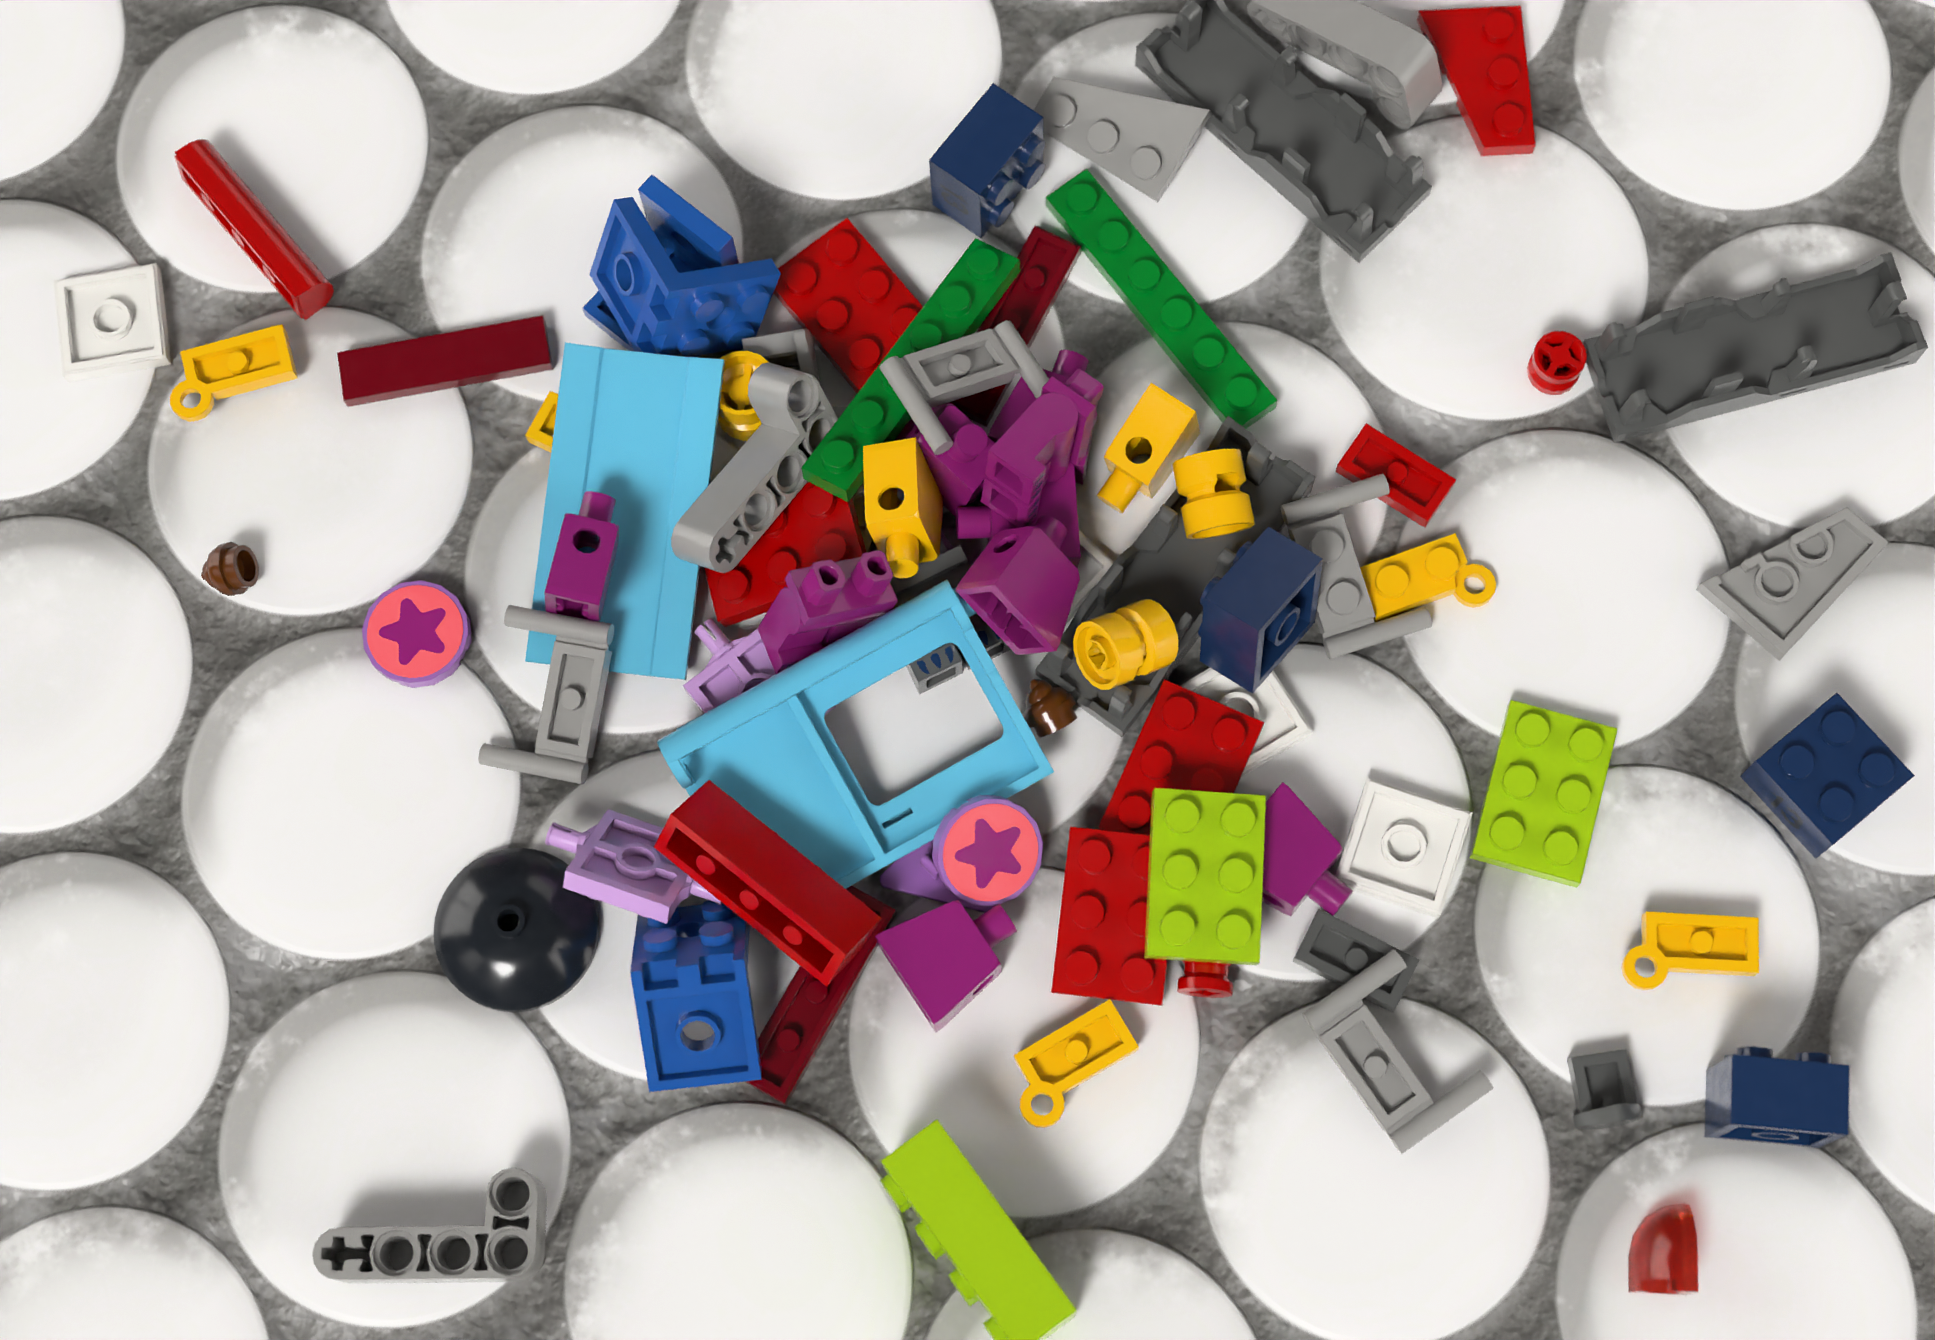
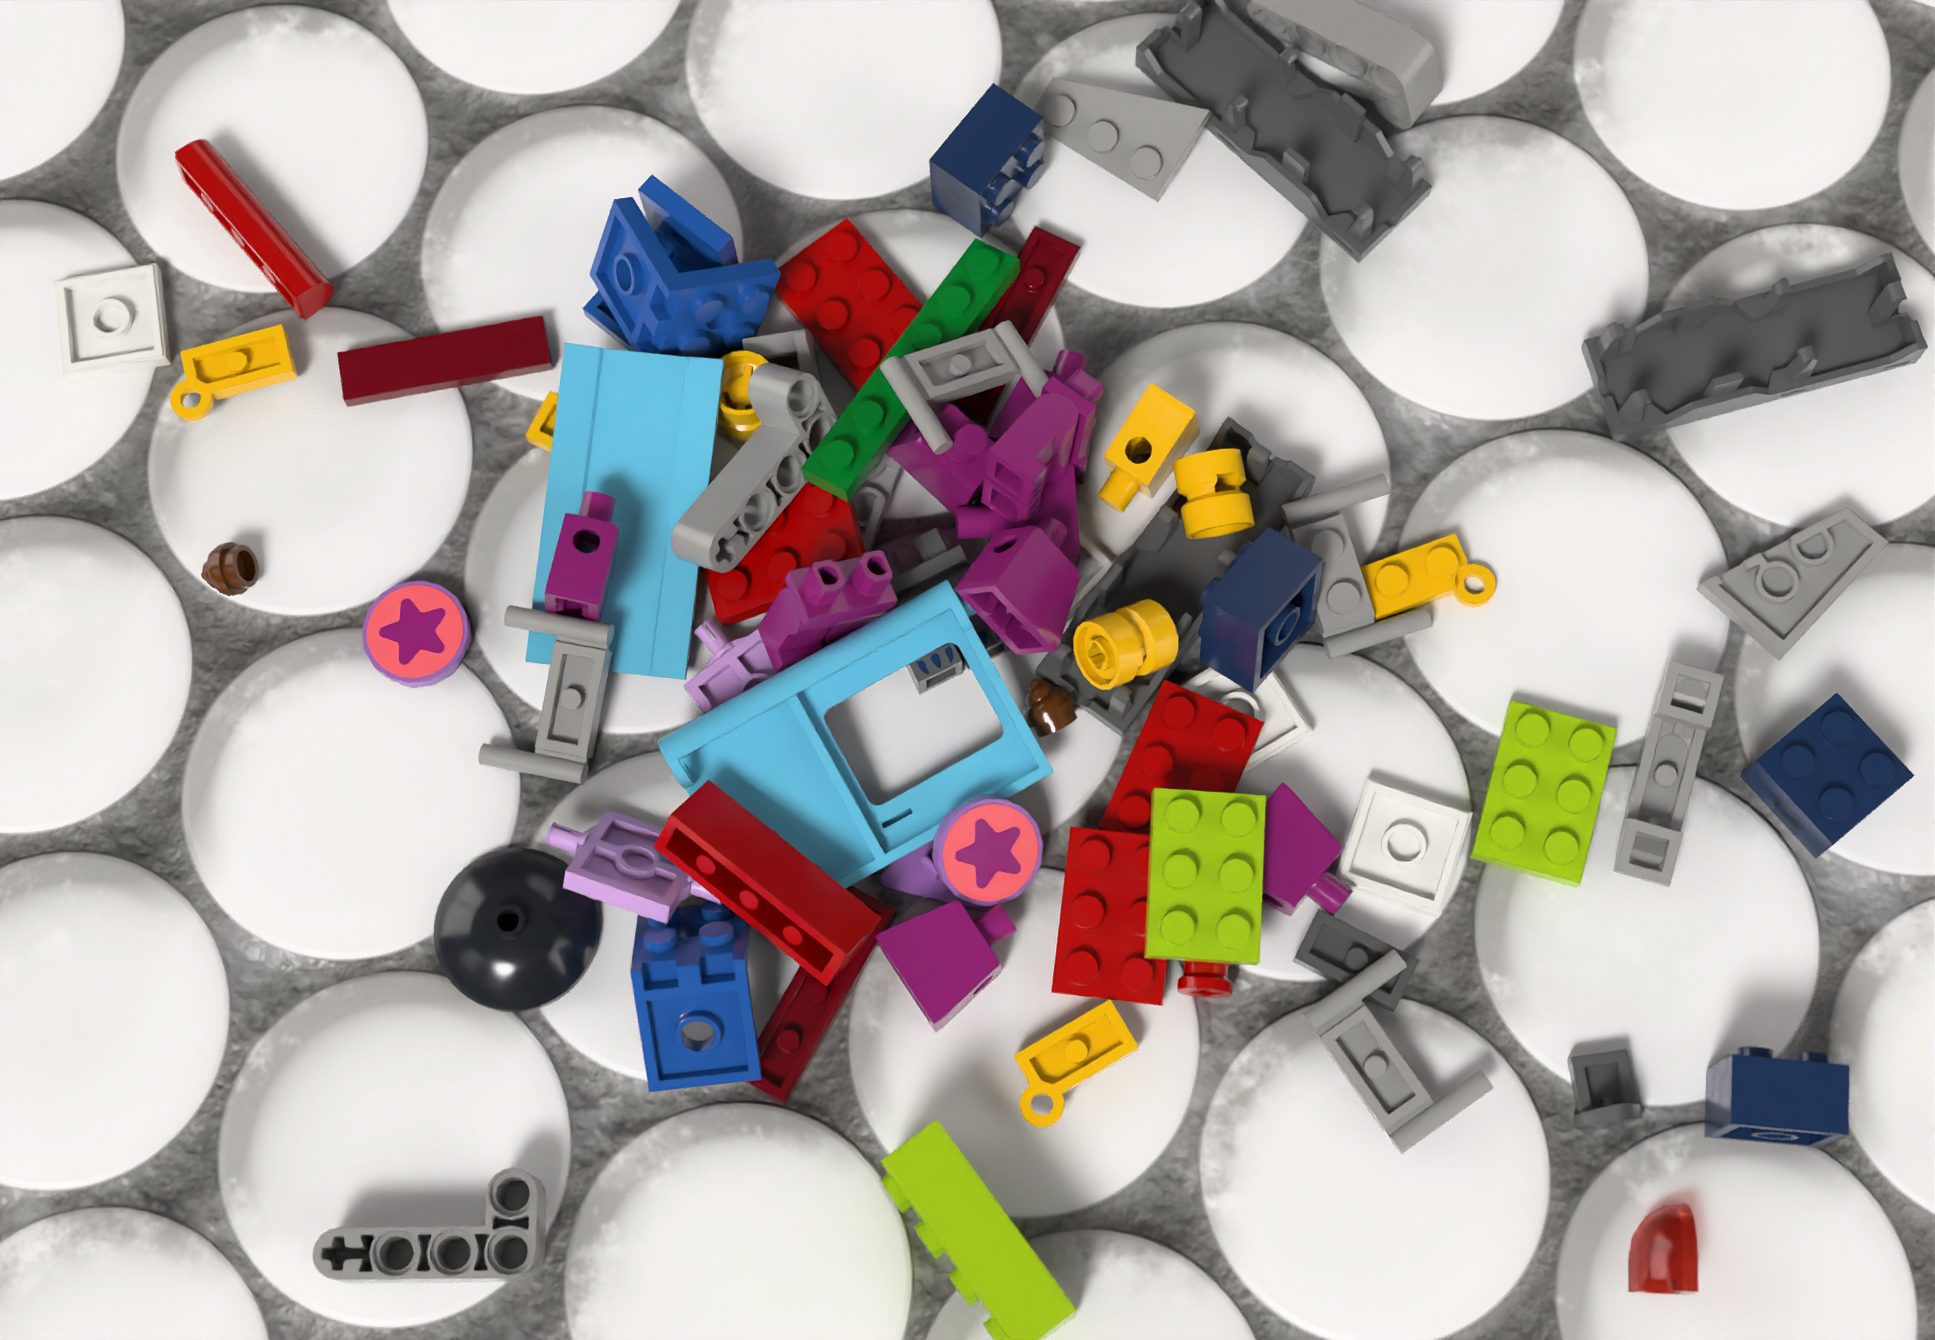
yellow torso [863,437,943,578] -> none
green plate [1045,169,1278,429] -> none
red plate [1335,423,1457,528] -> none
red wing [1417,5,1536,156] -> none
red wheel [1527,331,1587,395] -> none
yellow hinge [1621,911,1759,991] -> none
none -> light grey slope [1613,661,1725,887]

